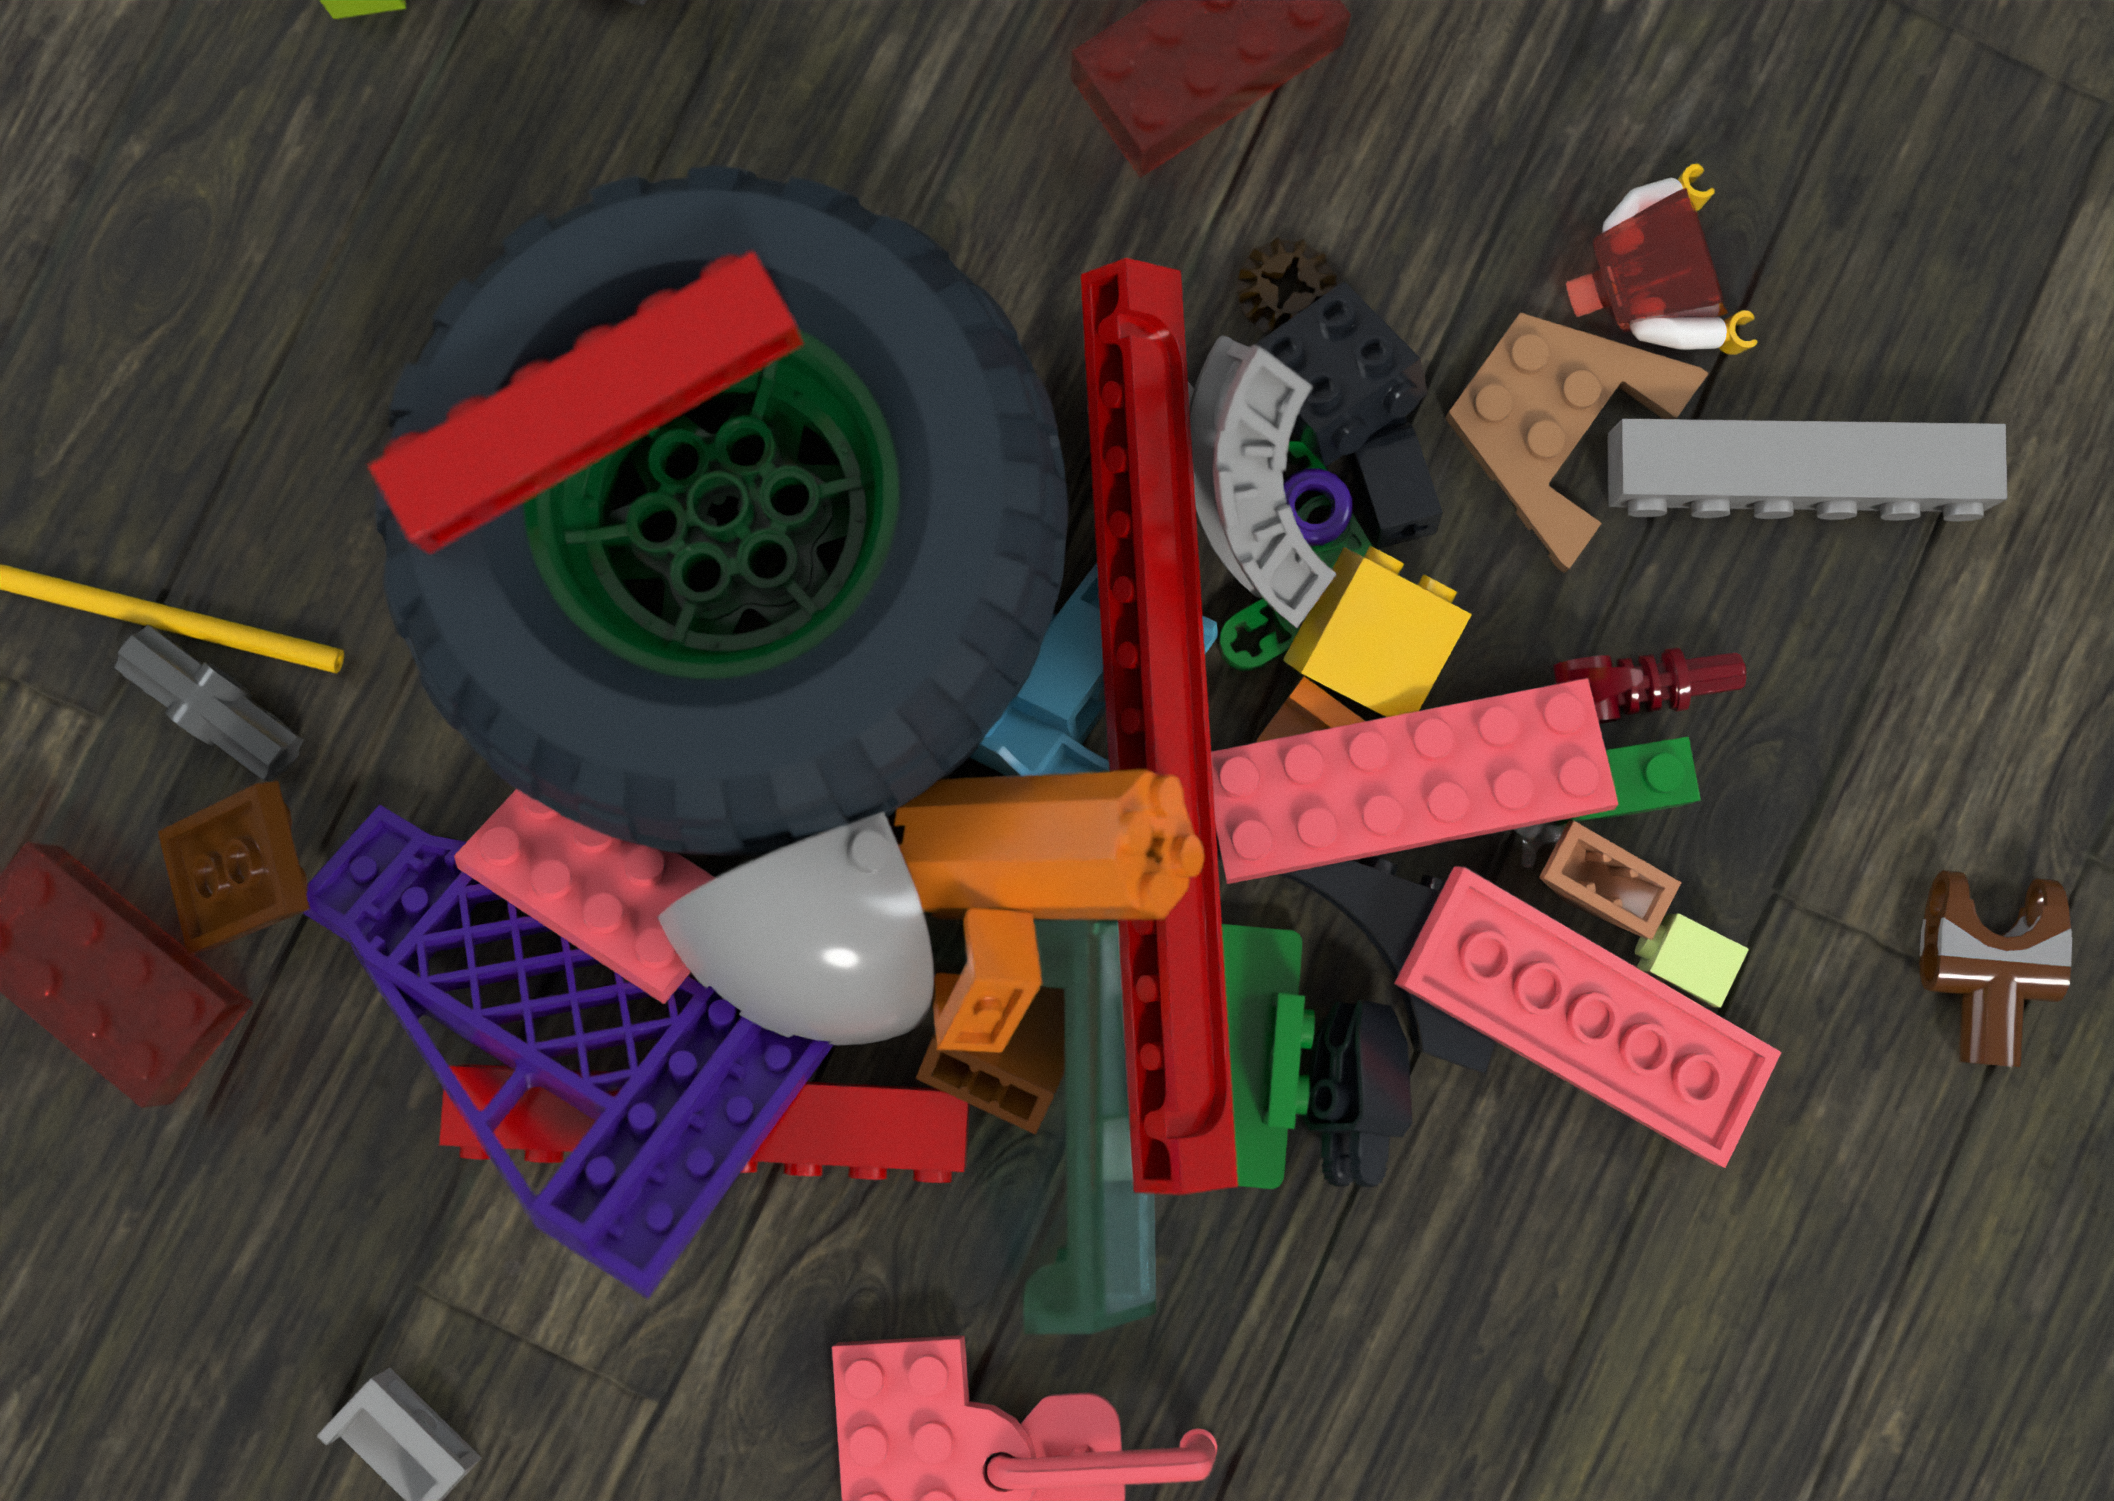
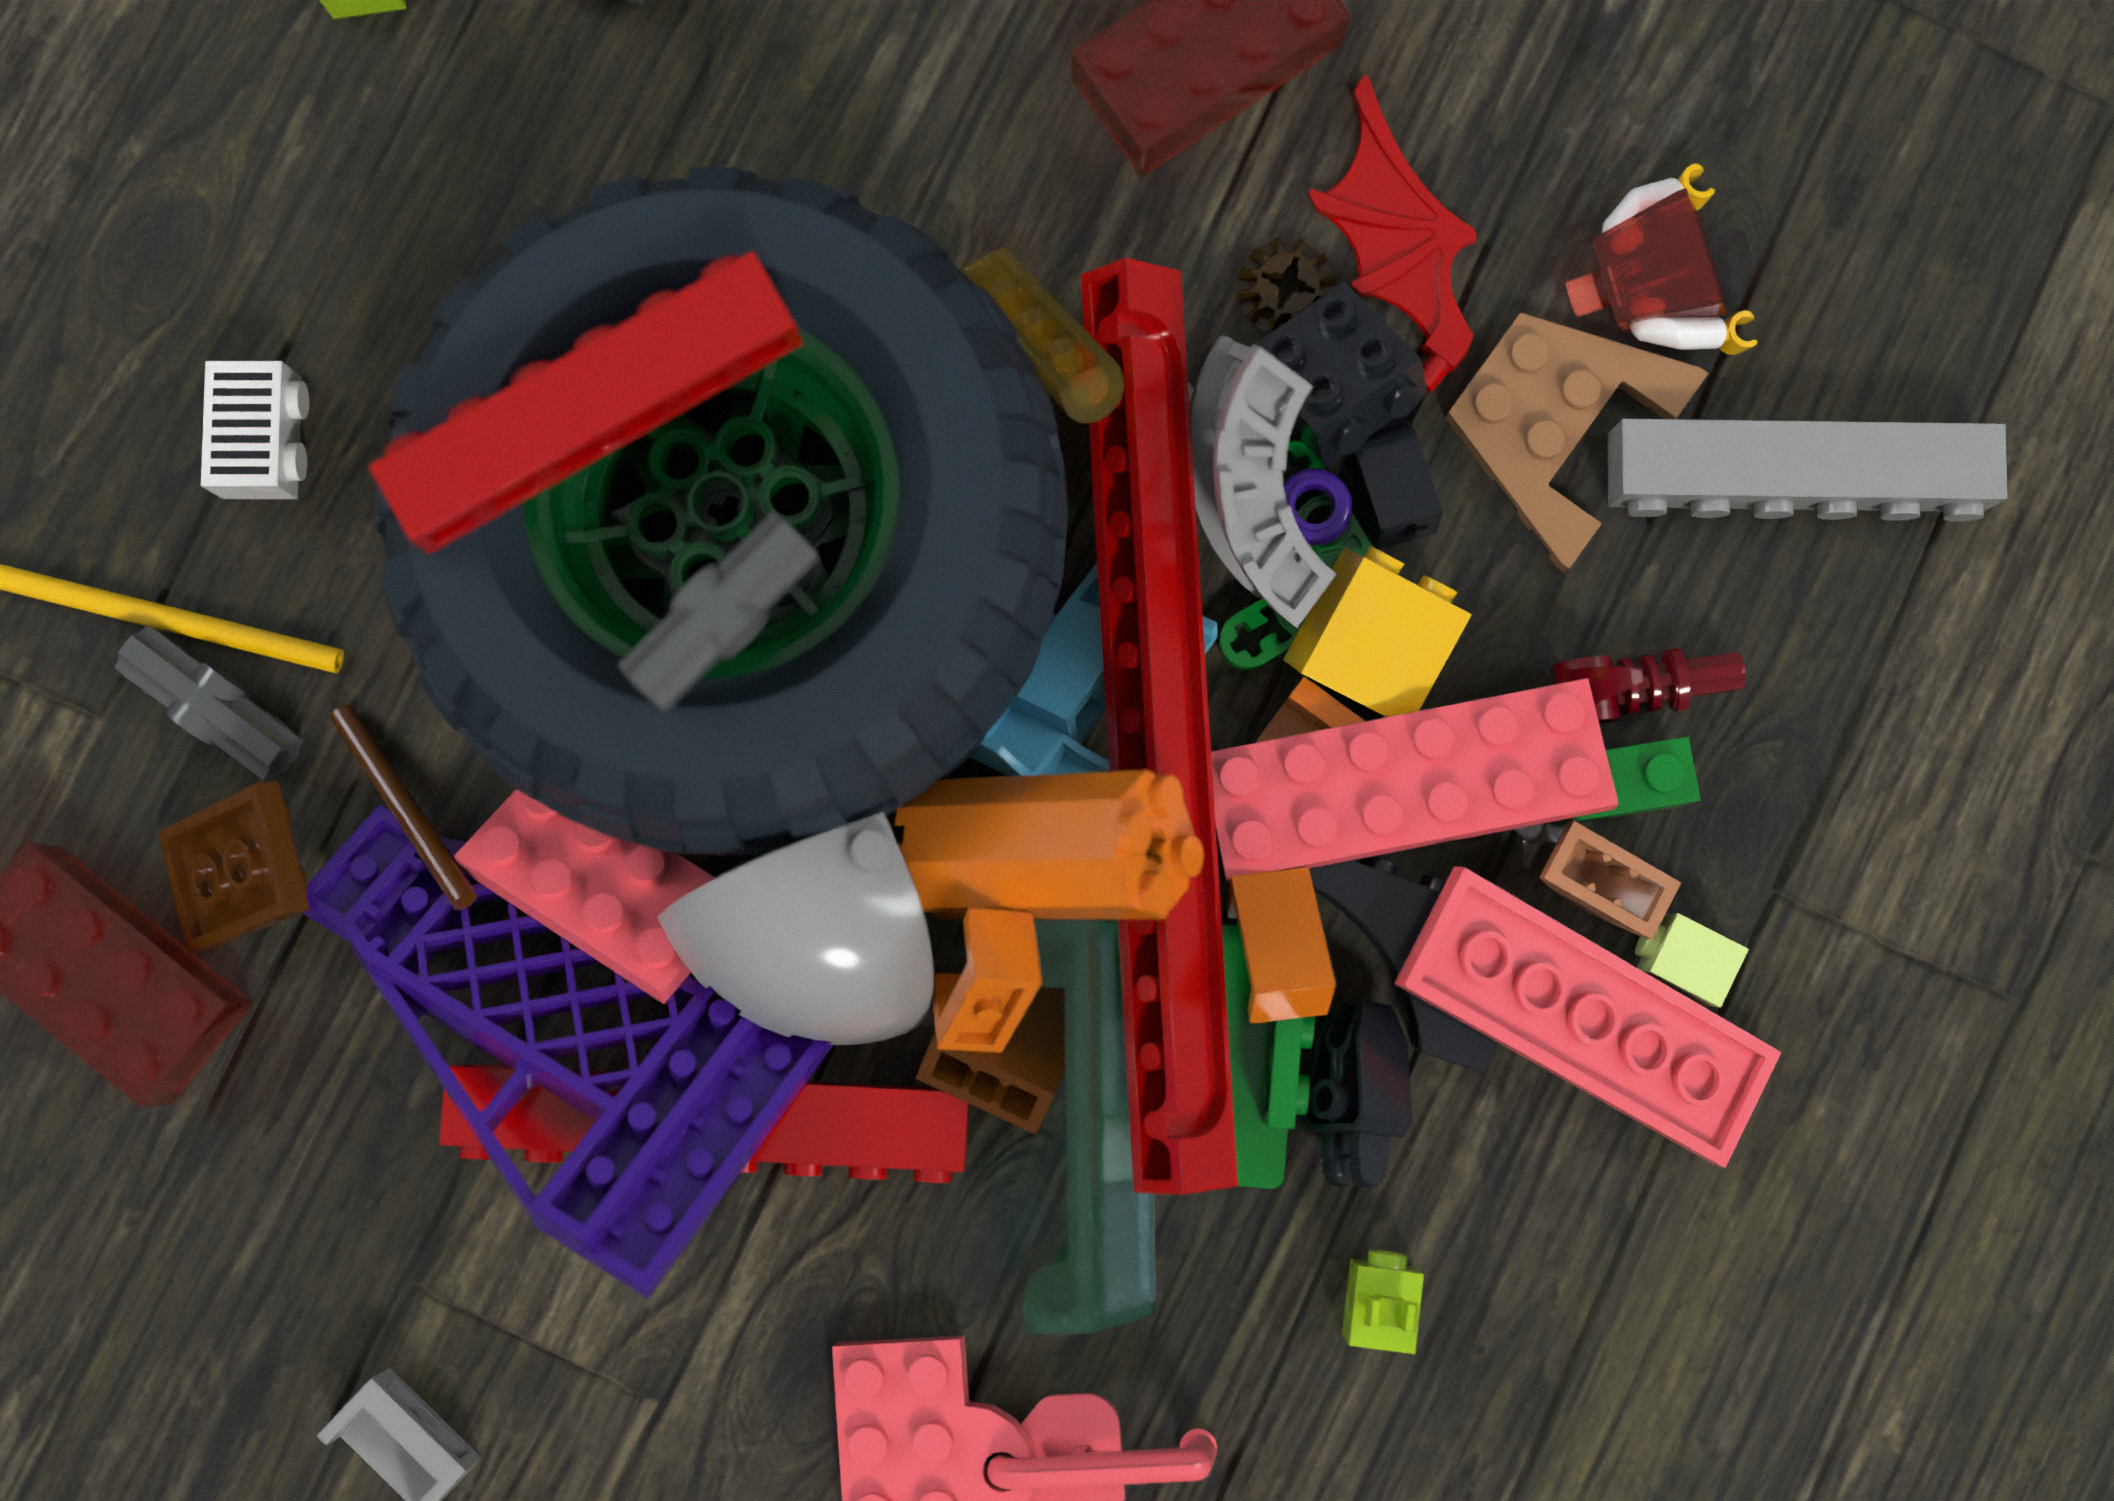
reddish brown connector [1919,870,2072,1067] -> none
none -> white brick [201,361,309,499]
none -> reddish brown bar [330,705,477,910]
none -> dark grey piece [618,511,820,712]
none -> clear yellow brick [959,247,1124,423]
none -> orange panel [1226,867,1336,1023]
none -> red animal [1307,75,1477,393]
none -> lime brick [1342,1249,1424,1354]

